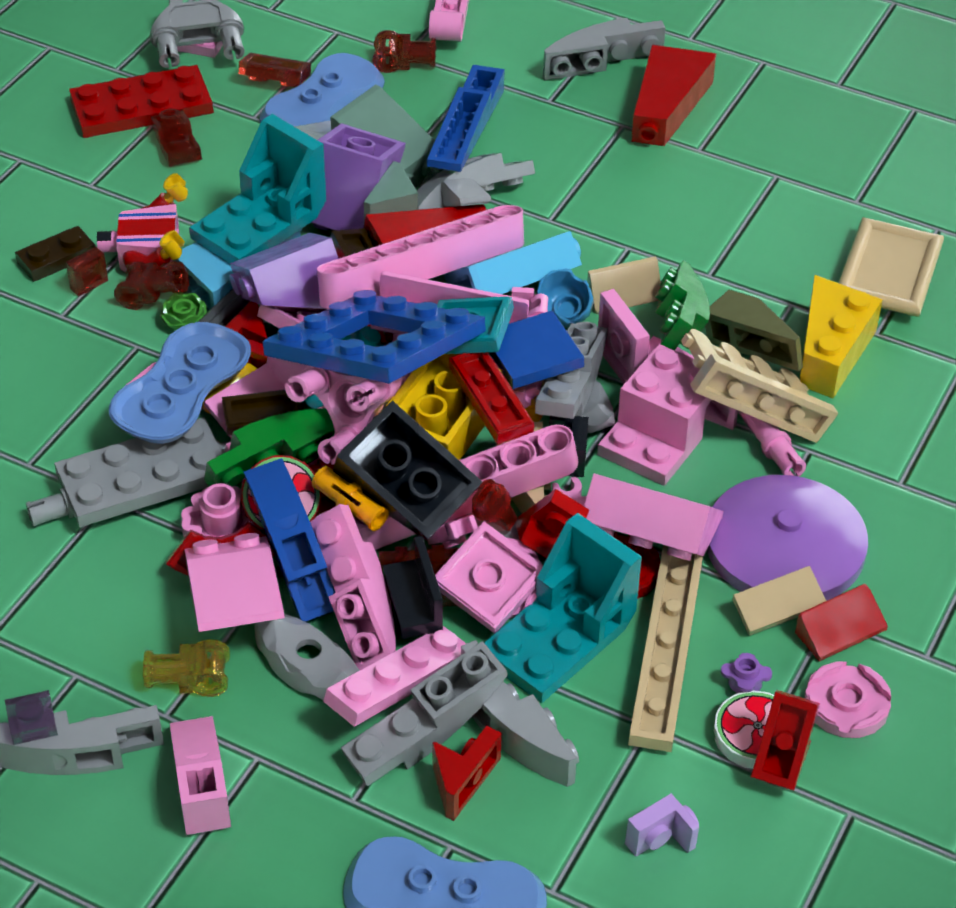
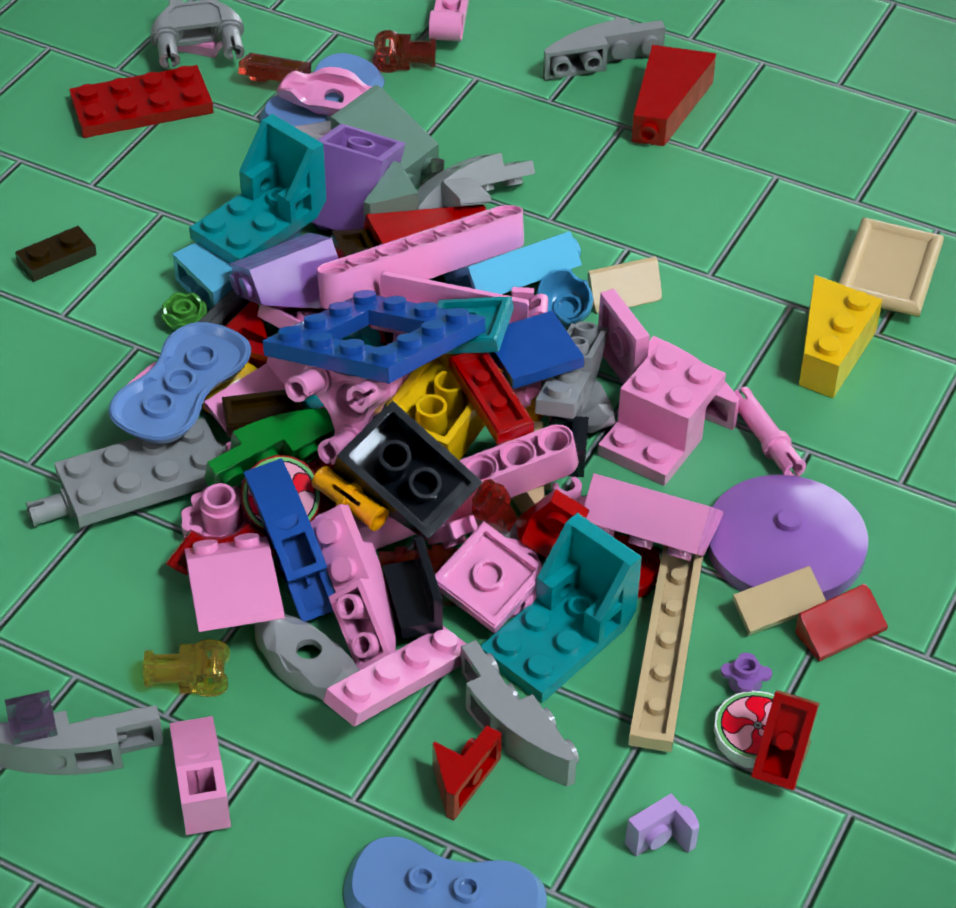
clear red plate [66,247,108,296] -> none
torso [97,173,188,277] -> none
clear red connector [114,261,189,310] -> none
clear red slope [150,109,202,167] -> none
light grey slope [341,641,508,786] -> none
blue slope [427,65,505,172] -> none
green slope [655,260,710,350] -> none
tan fence [681,329,838,443] -> none
olive slope [705,289,803,371] -> none
bright pink tile [804,661,891,738] -> none
none -> bright pink piece [277,67,373,116]

